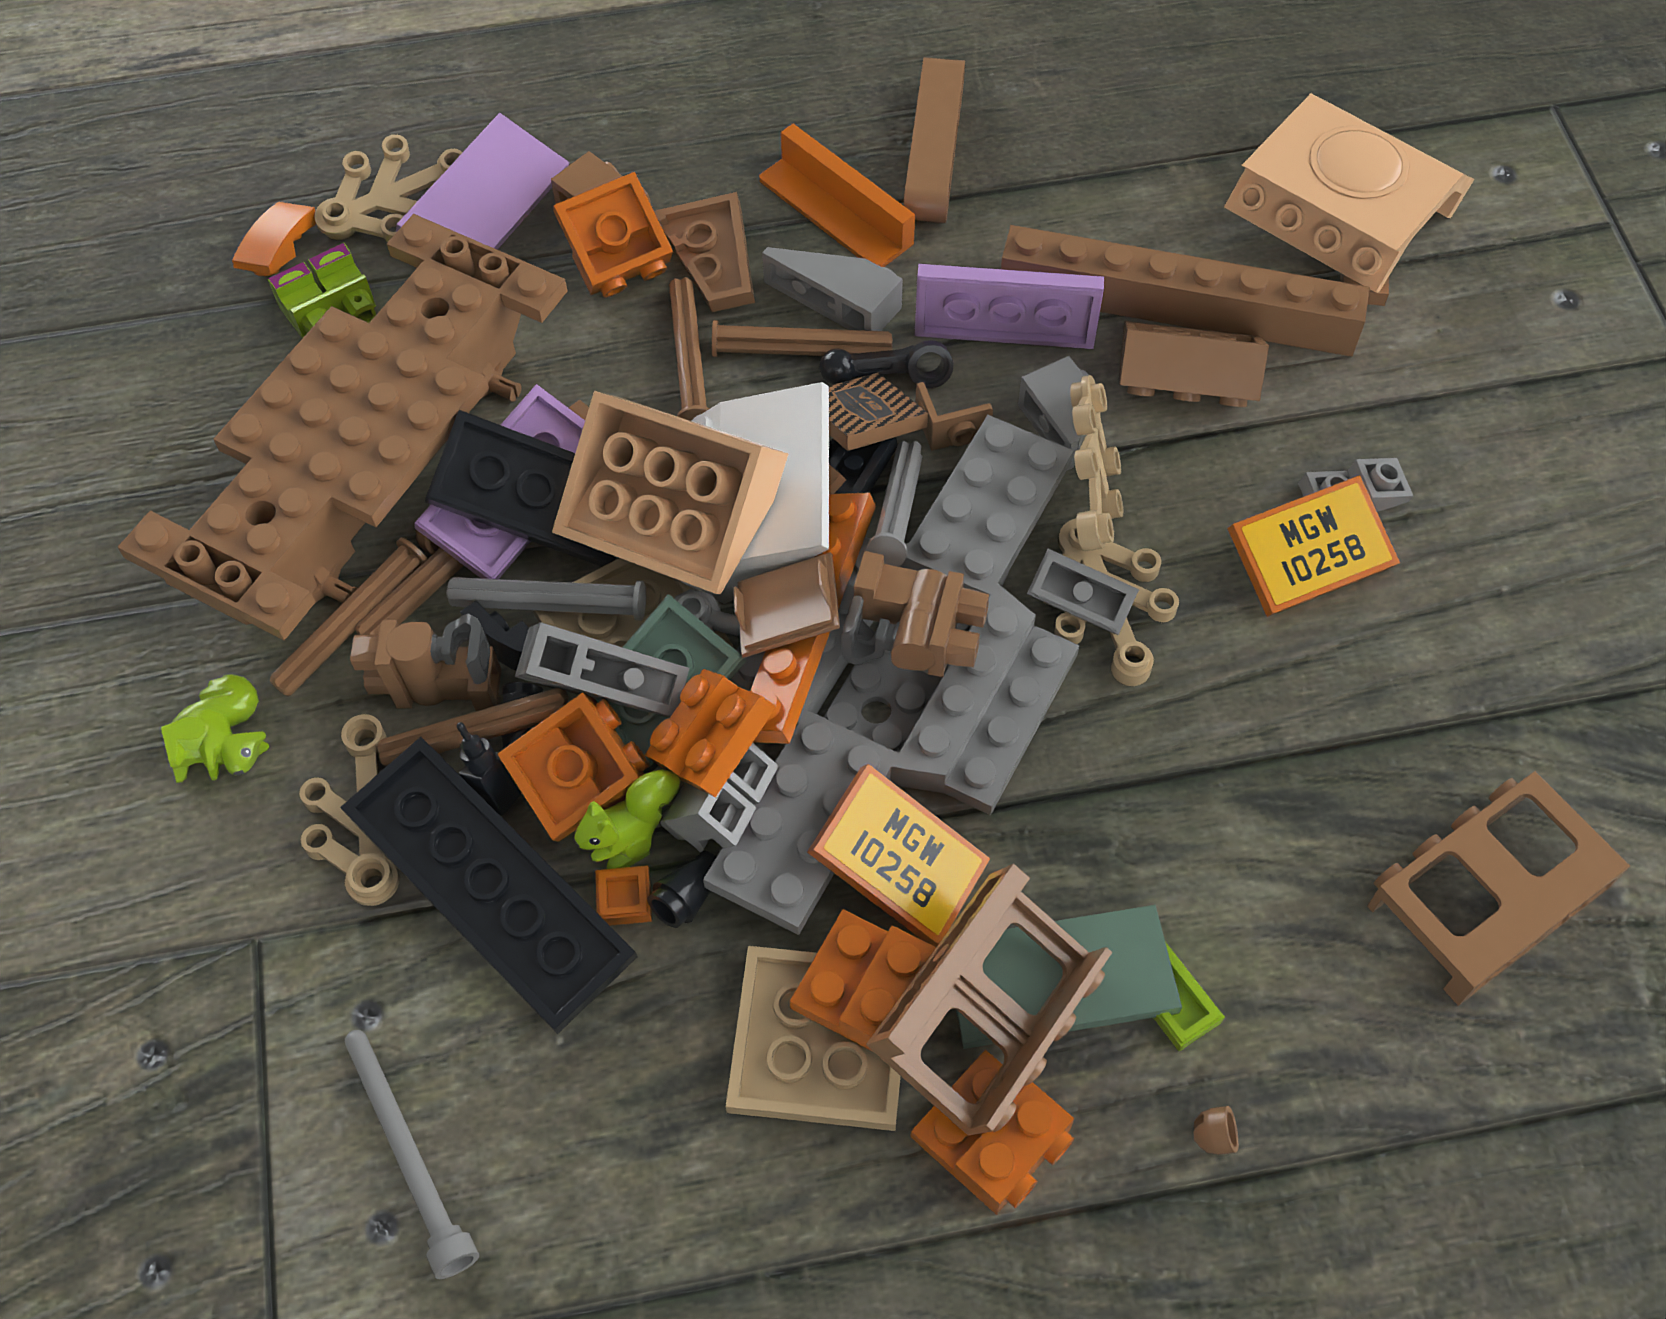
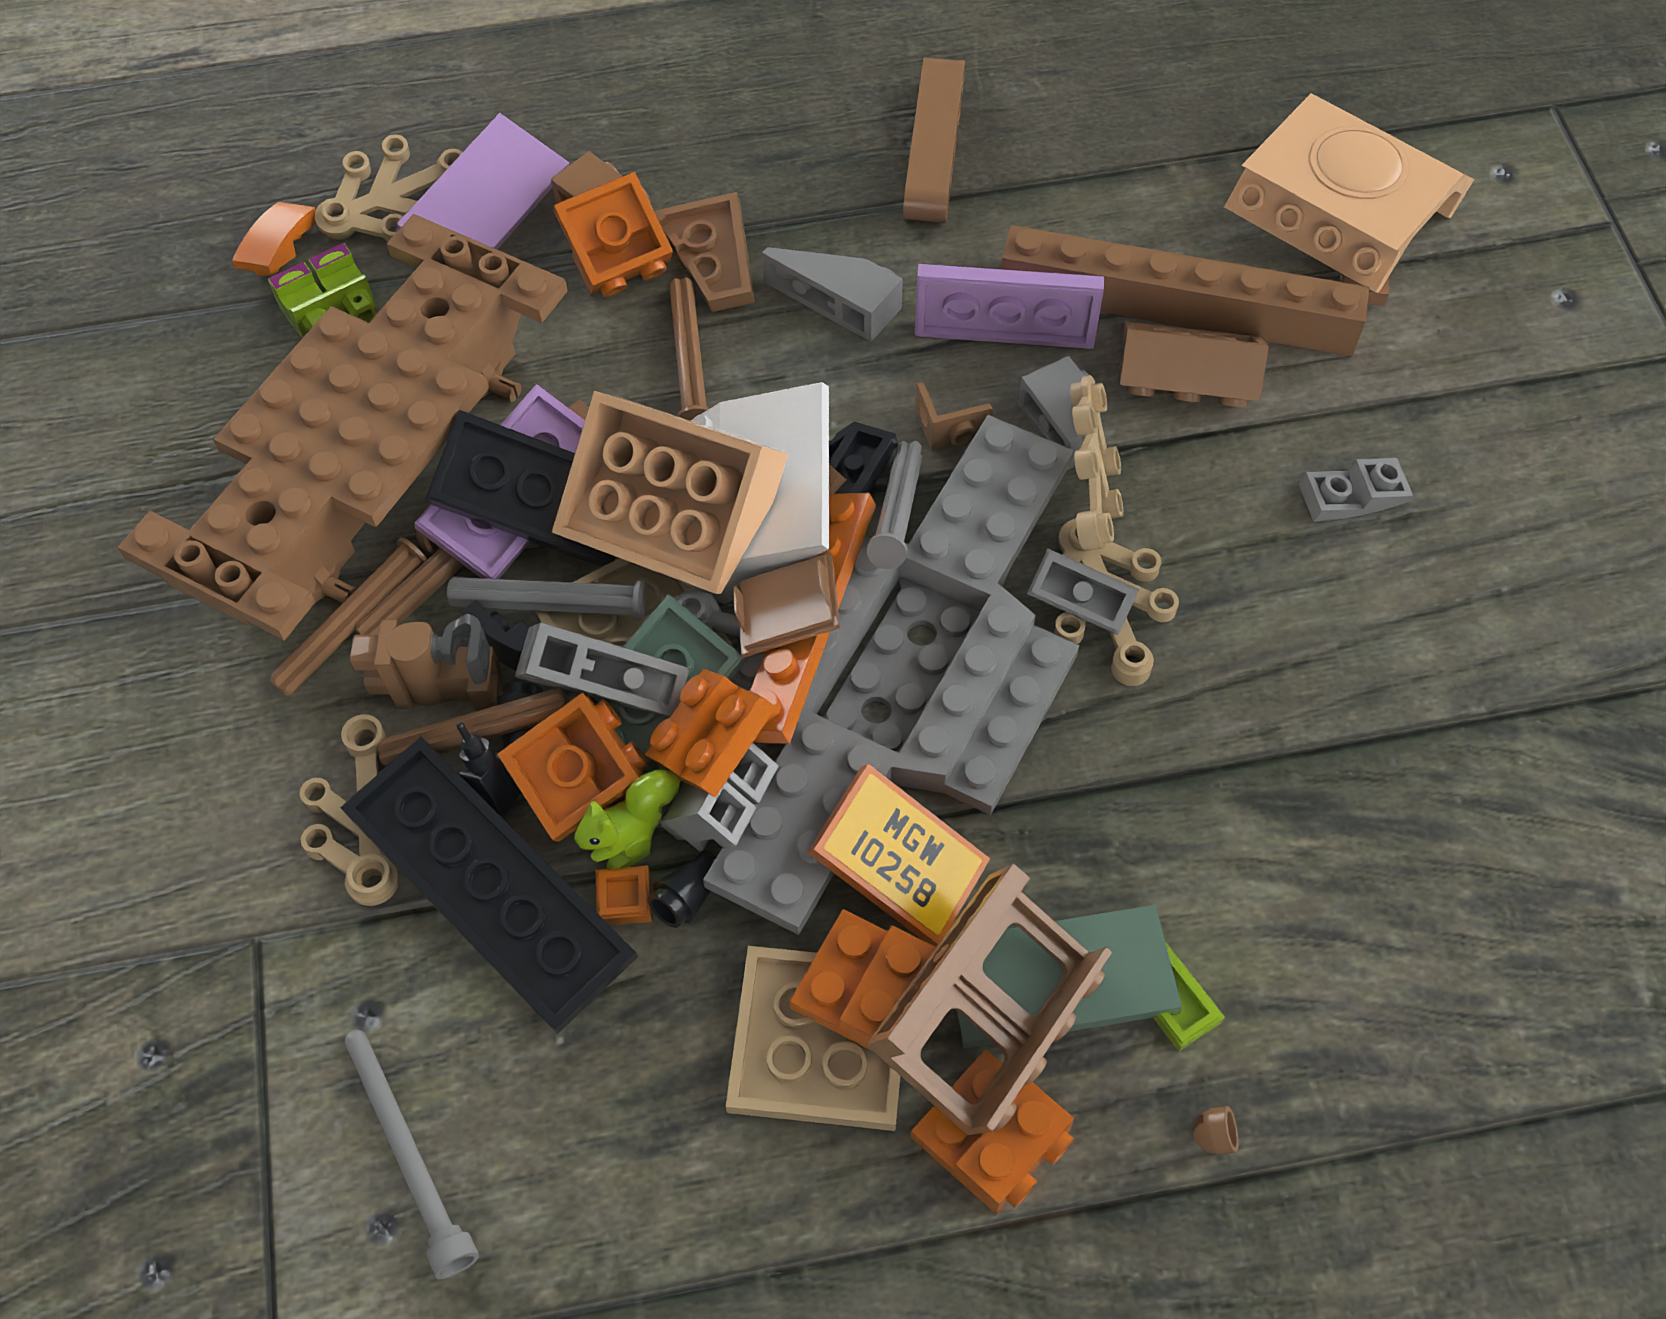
lime animal [161,674,269,783] -> none
medium nougat axle [712,320,892,357] -> none
orange panel [759,123,915,267] -> none
black piece [819,340,954,389] -> none
tile [829,373,928,451] -> none
medium nougat hips [841,551,989,677] -> none
yellow tile [1227,475,1400,617] -> none
medium nougat window [1367,771,1630,1006] -> none

